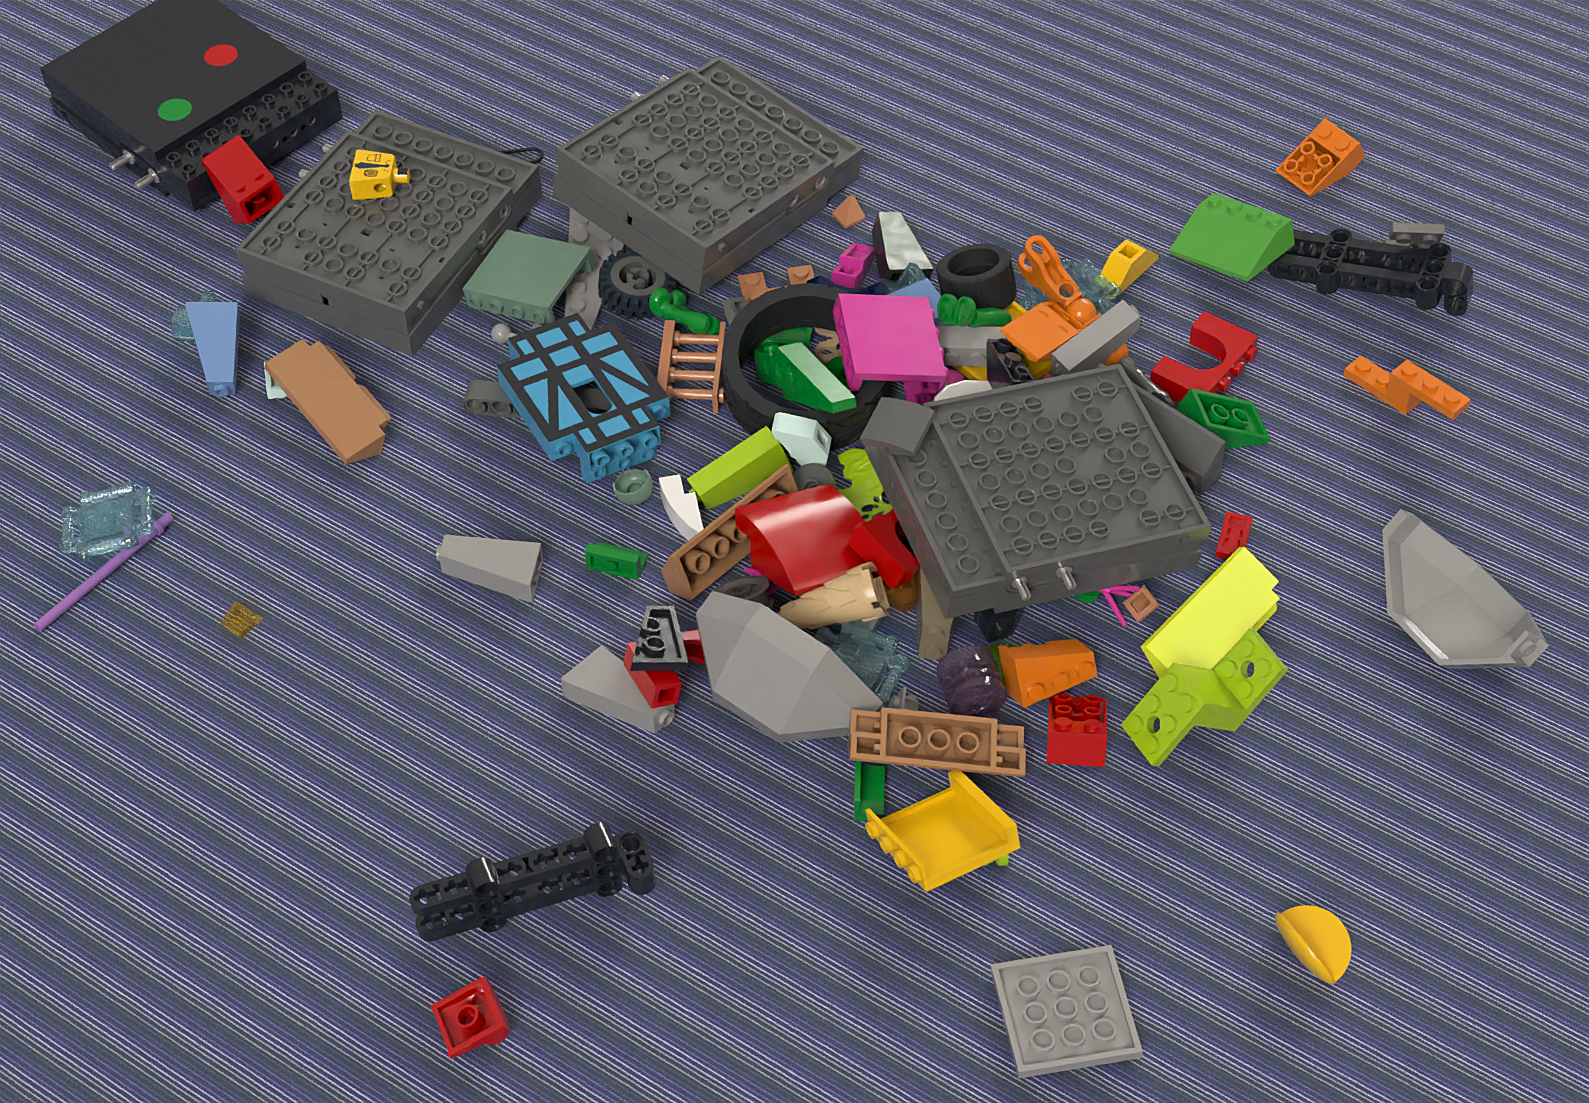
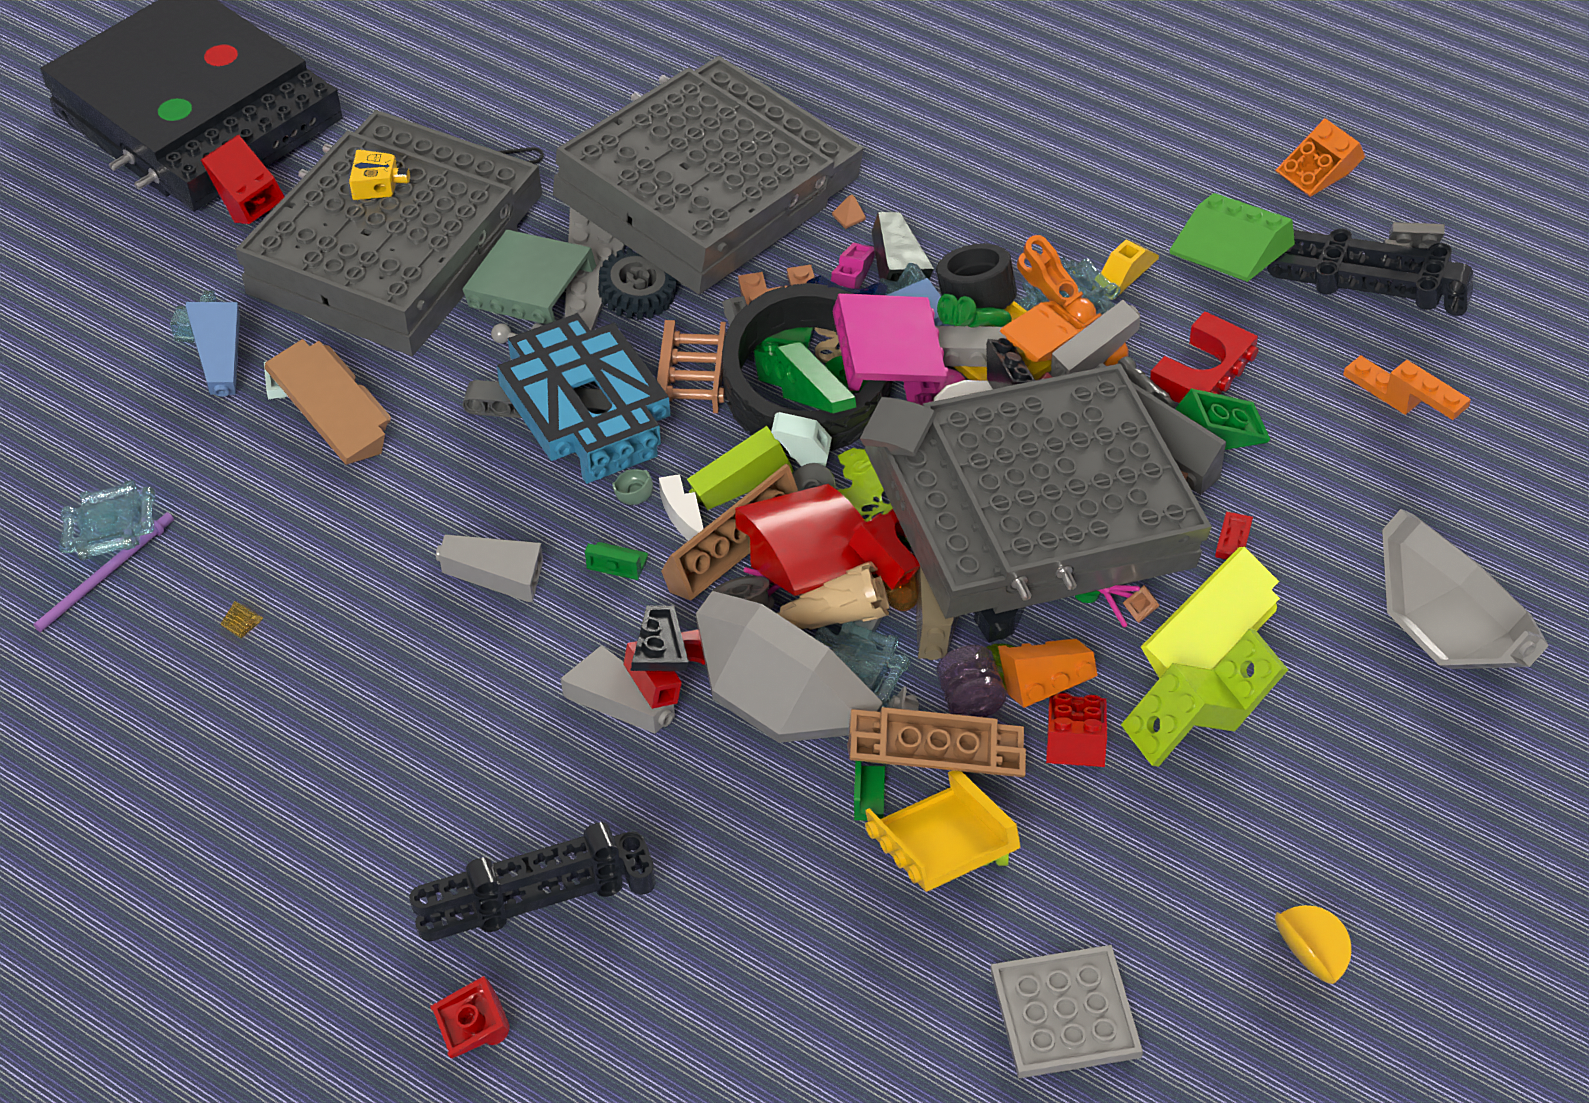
green piece [649,287,720,335] -> none

